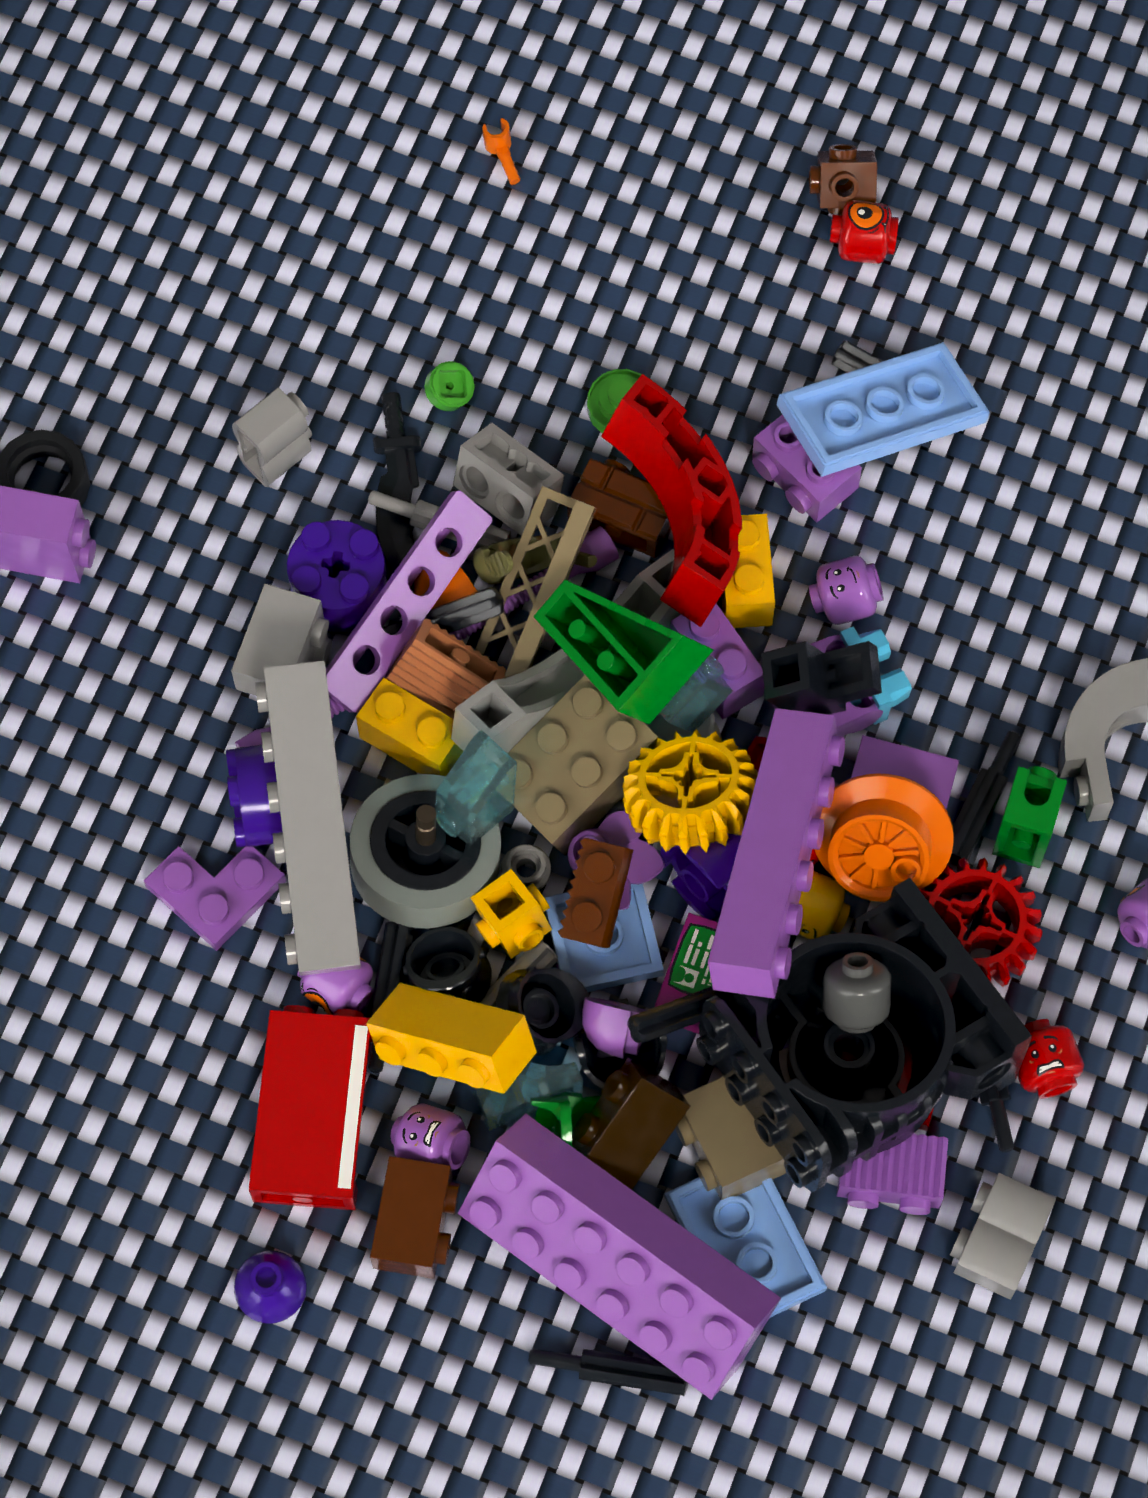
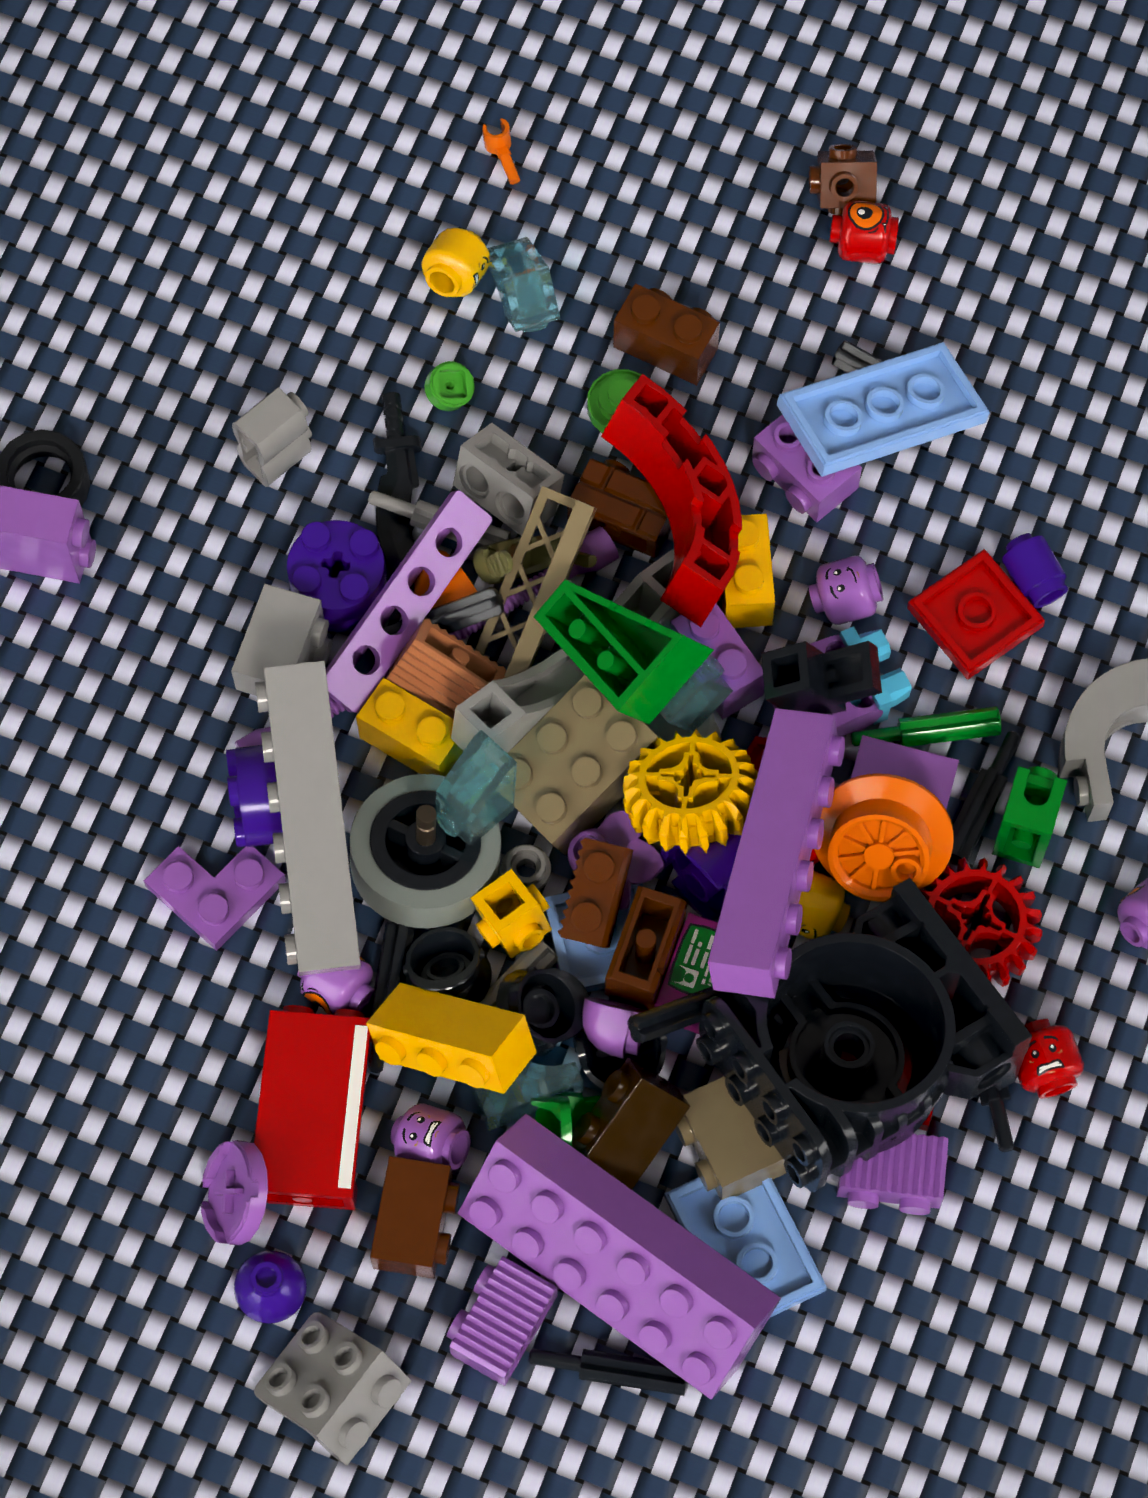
dark grey head [823,952,891,1033] -> none
light grey brick [950,1173,1056,1300] -> none
none -> medium lavender tile [201,1140,268,1245]
none -> light grey bracket [254,1312,411,1466]
none -> yellow head [421,228,490,297]
none -> medium lavender brick [446,1256,558,1386]
none -> clear light blue arch [487,237,560,332]
none -> reddish brown brick [605,886,687,1010]
none -> reddish brown brick [613,283,720,386]
none -> green axle [851,706,1002,747]
none -> red plate [907,549,1045,680]
none -> dark purple brick [1002,533,1068,608]

